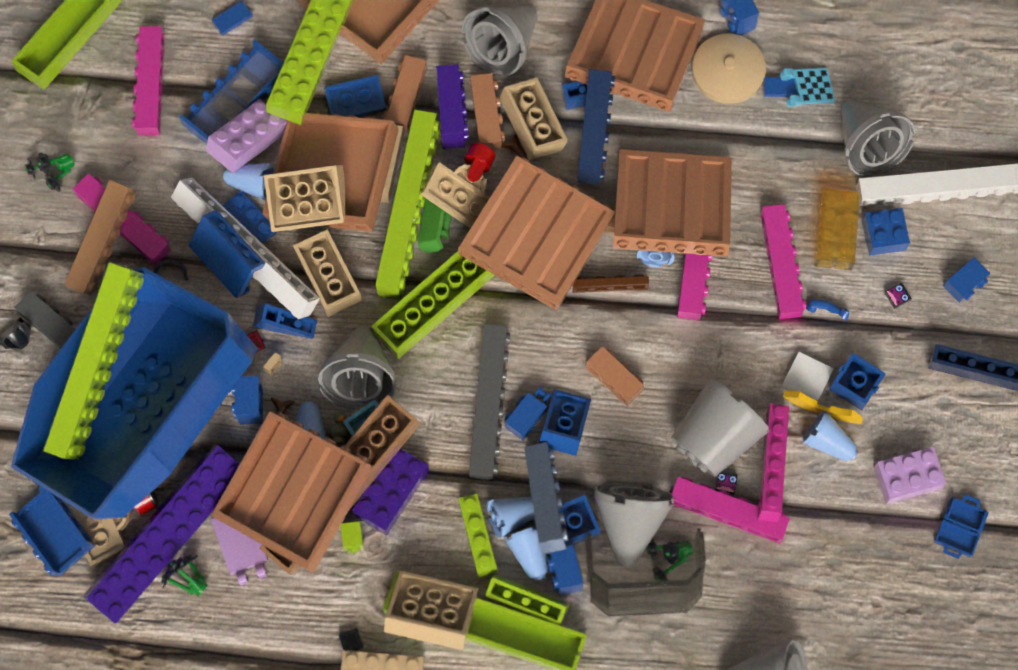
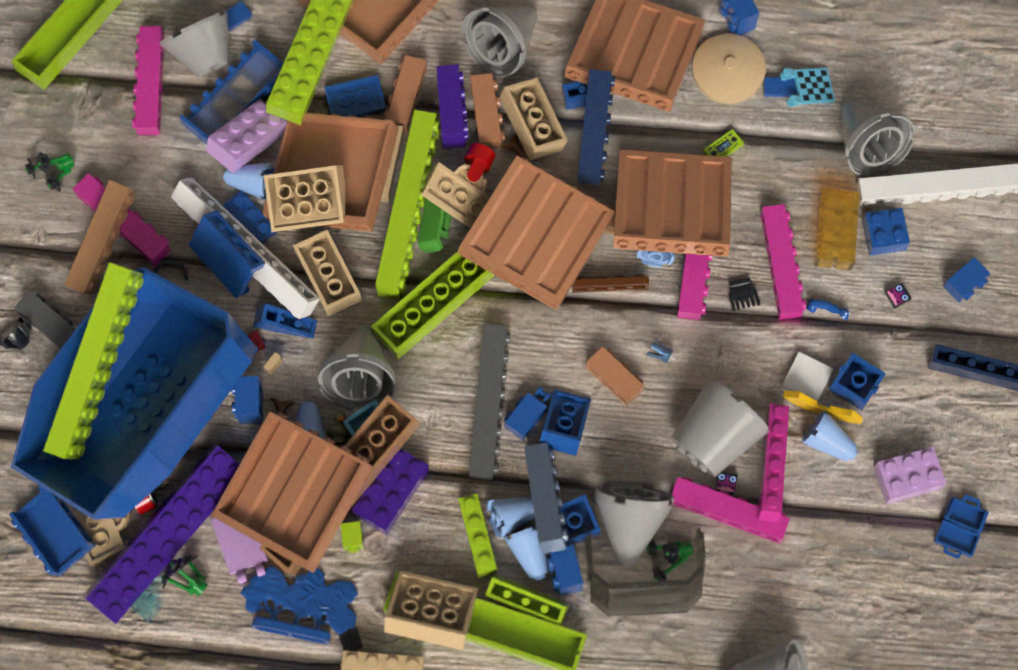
none -> clear light blue brick [130,592,162,623]
none -> light grey cone [159,10,229,78]
none -> blue plant [240,565,358,644]
none -> flat silver piece [646,338,676,364]
none -> lime tile [703,129,744,157]
none -> black piece [728,278,760,312]

